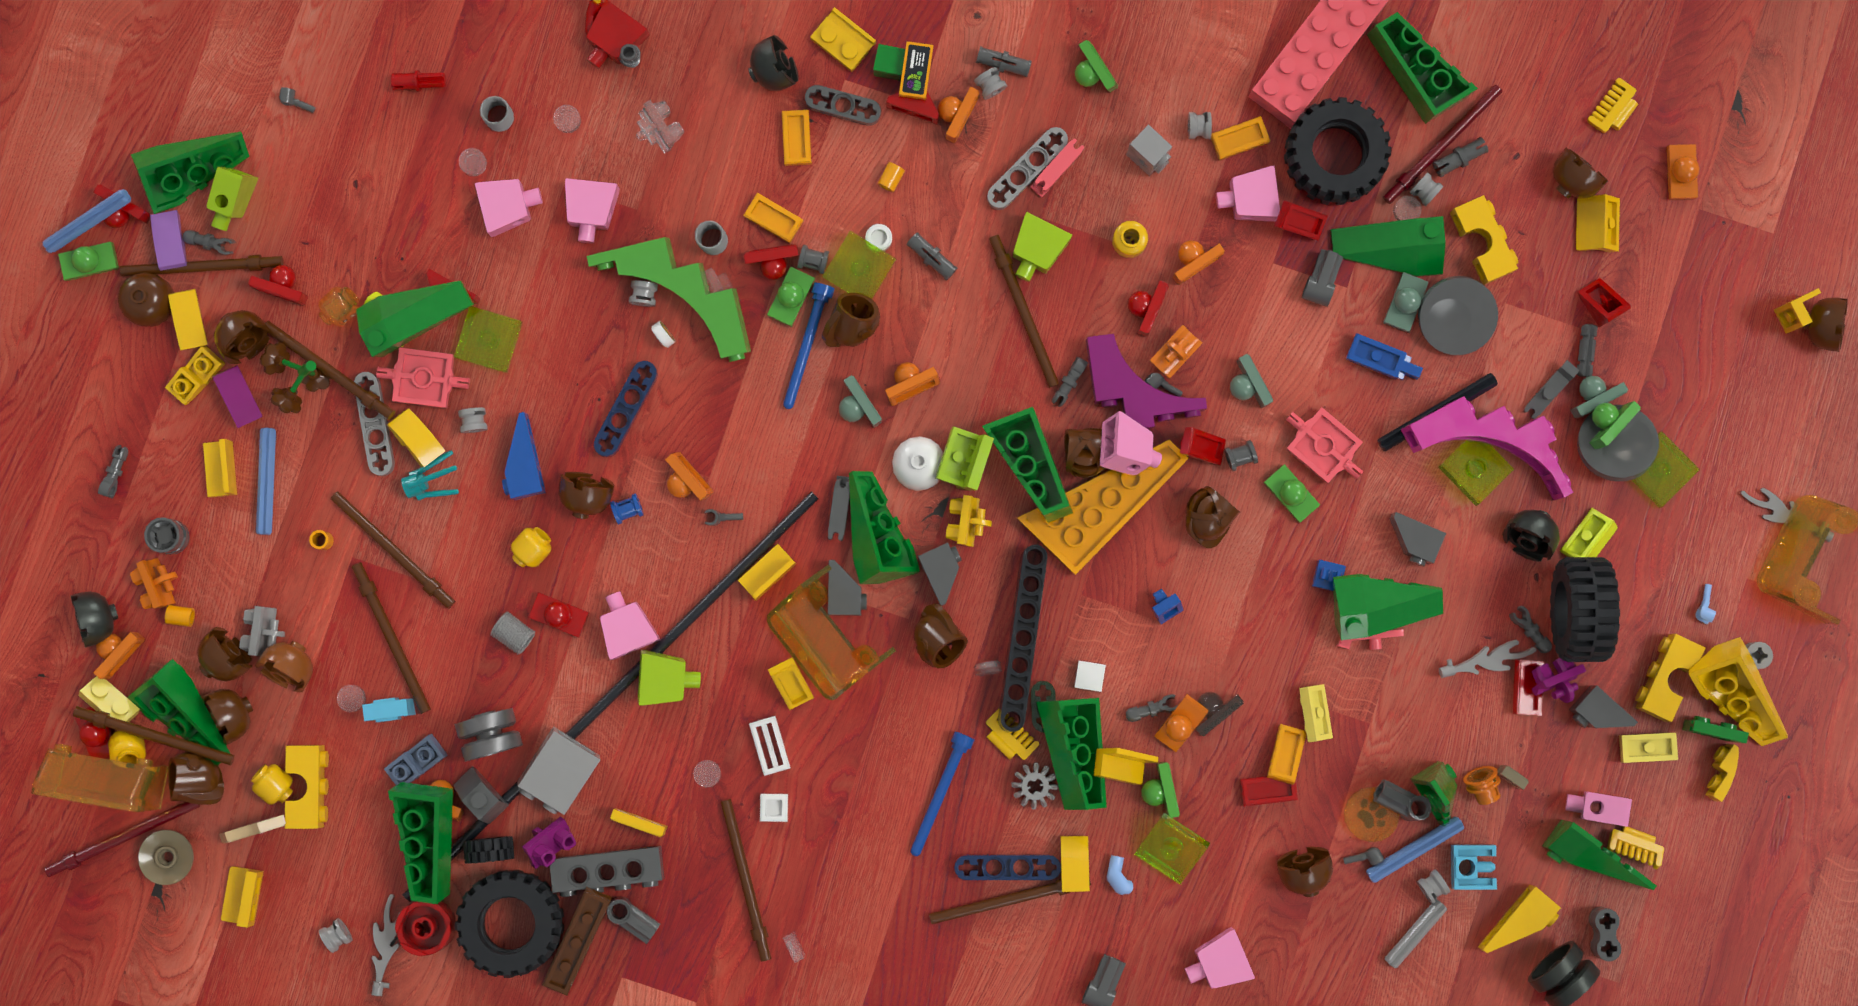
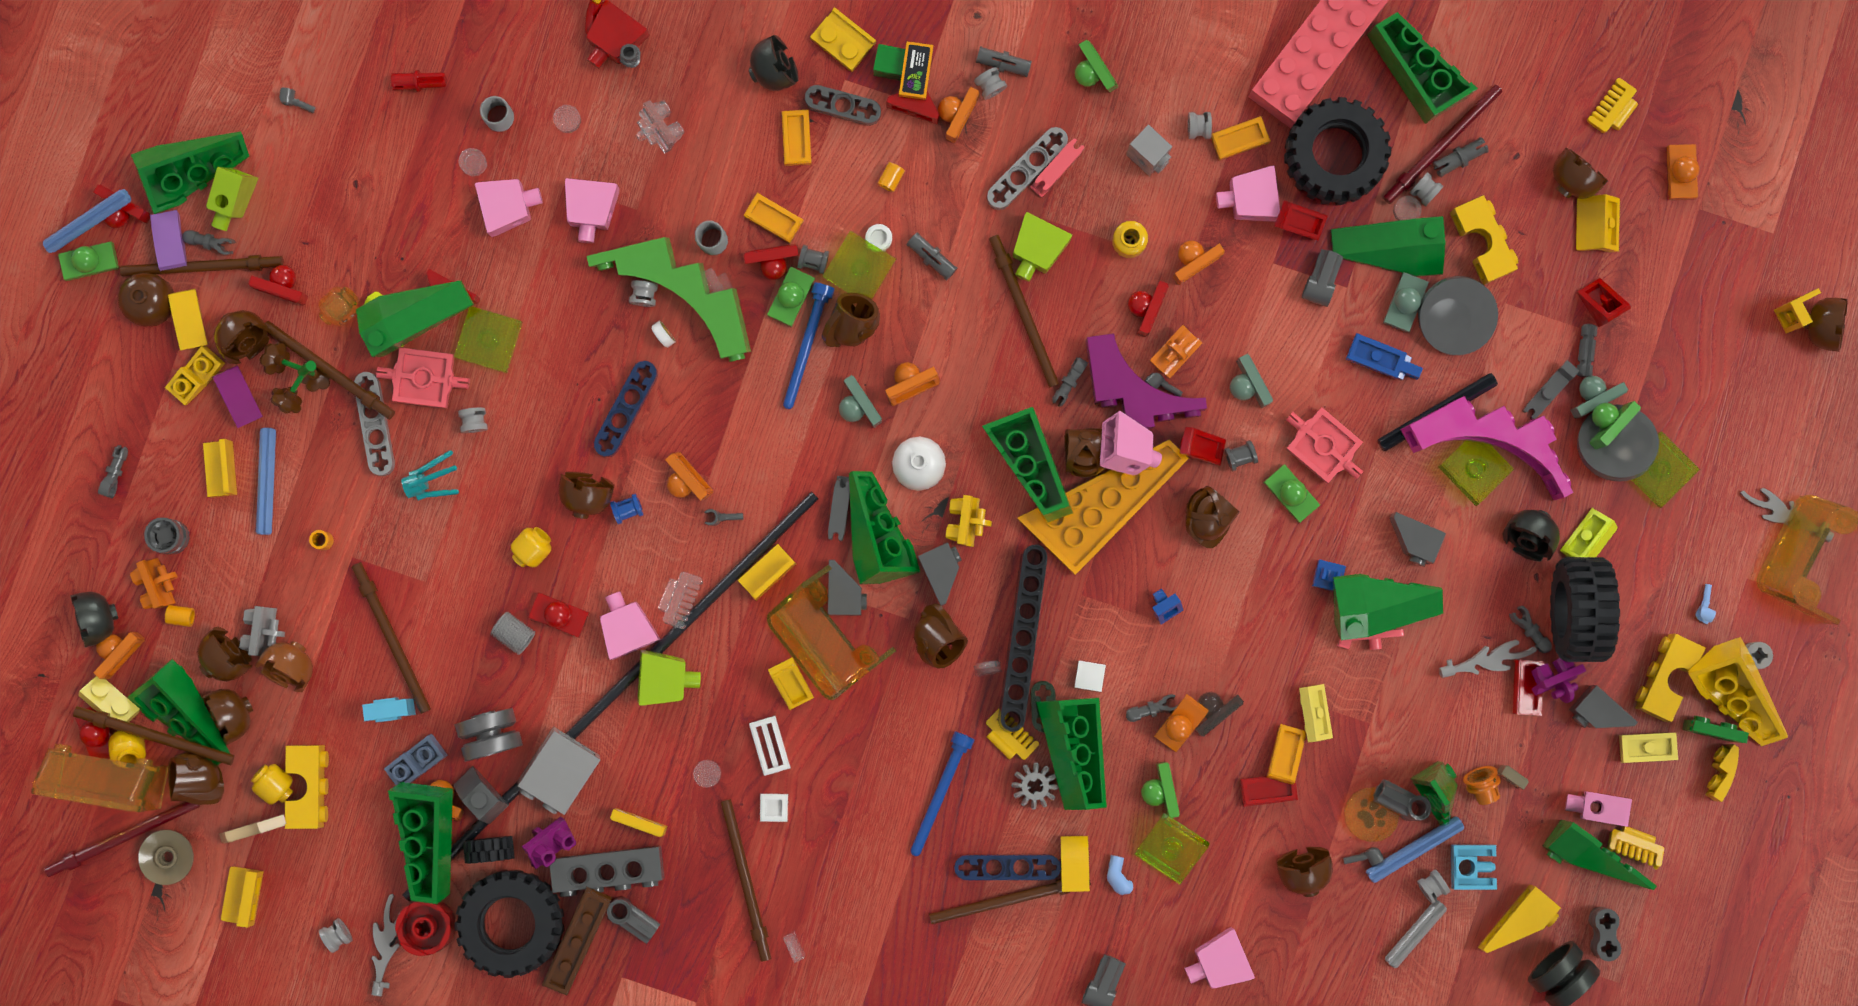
reddish brown bar [331,491,456,609] -> none
clear tile [337,685,366,712] -> none
yellow slope [386,408,445,468] -> none
blue slope [502,412,546,500] -> none
lime bracket [935,427,994,491] -> none
yellow panel [1094,748,1158,785] -> none
none -> clear piece [658,572,703,629]

